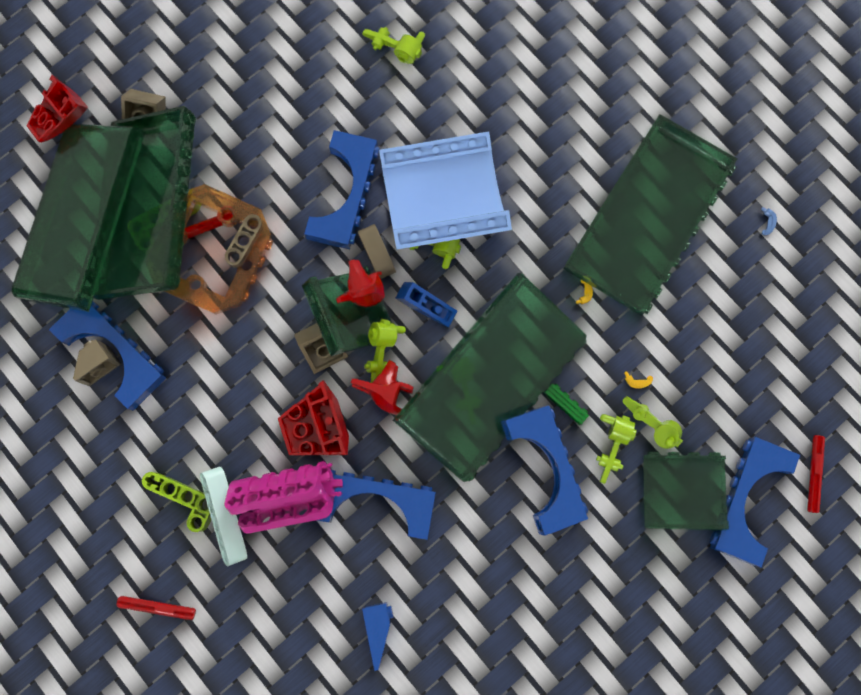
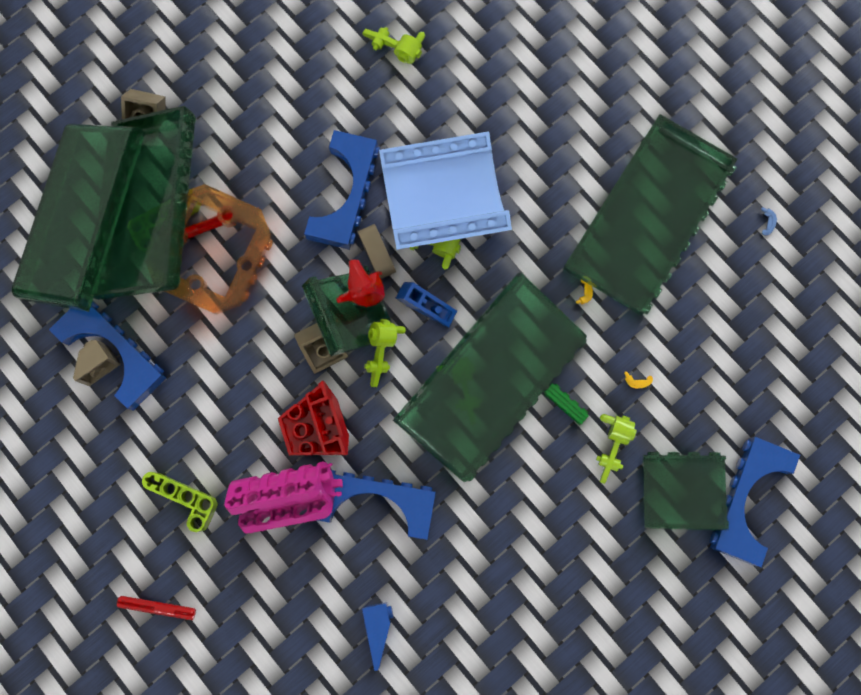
red wedge [26,74,88,143] -> none
light aqua beam [200,467,247,566] -> none
dark tan beam [225,214,263,268] -> none
red piece [351,360,414,416] -> none
blue arch [500,405,588,536] -> none
lime piece [623,397,683,449] -> none
red axle [807,435,825,513] -> none

